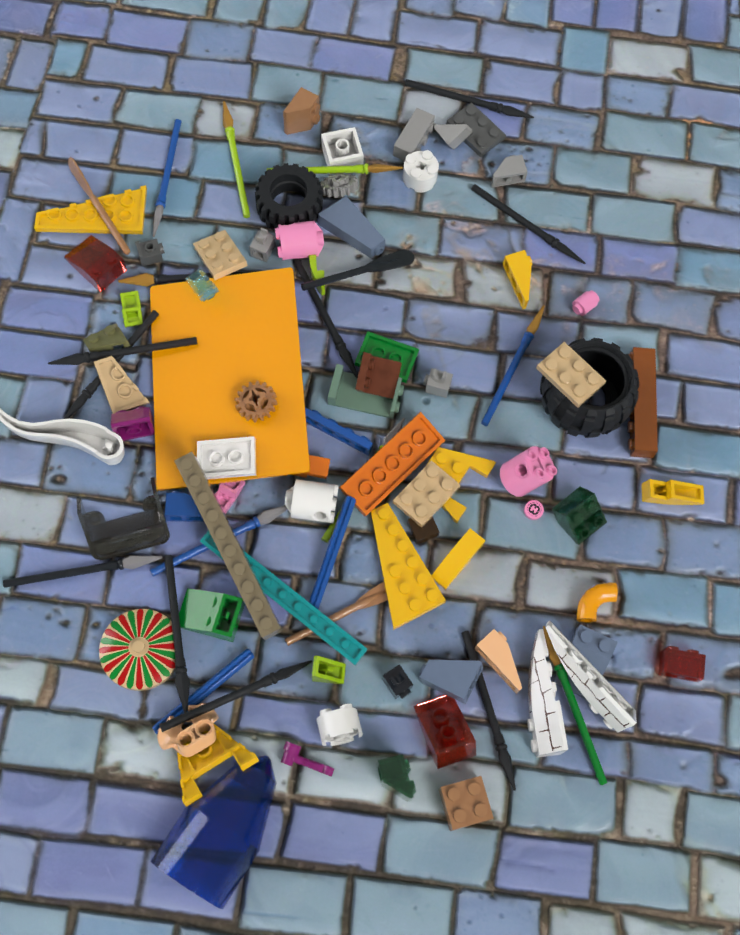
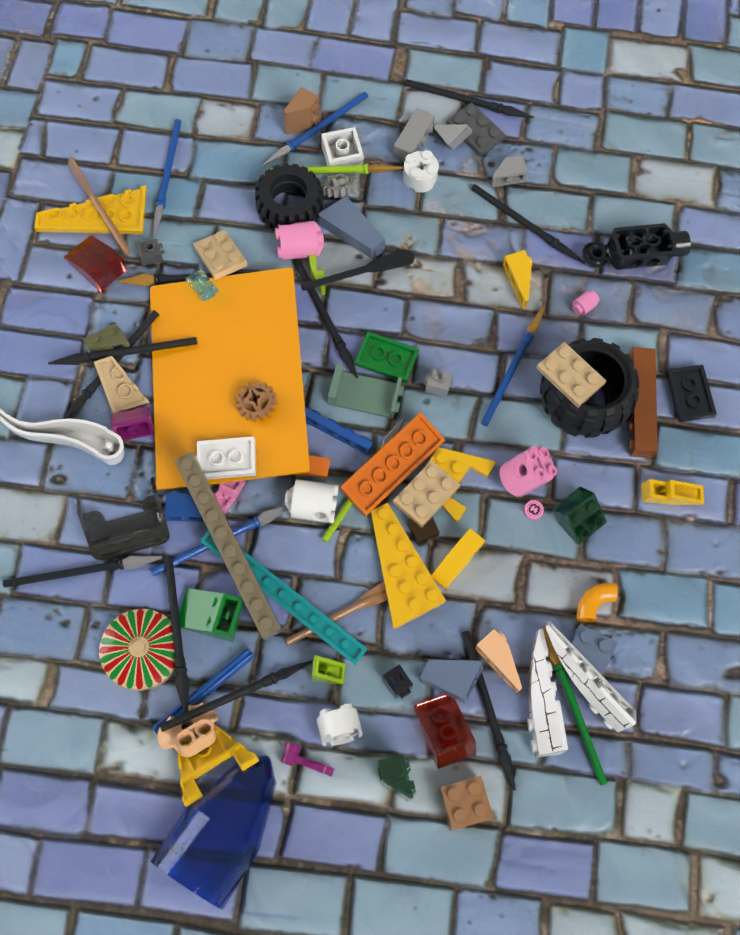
lime slope [120,290,143,328] -> none
lime piece [223,101,250,218] -> none
light grey brick [249,228,275,262] -> none
blue axle [309,496,356,609] -> none
copper bracket [355,352,402,399] -> none
clear red brick [658,646,706,682] -> none
none -> blue piece [262,92,368,166]
none -> black brick [582,223,691,270]
none -> black plate [666,364,717,422]

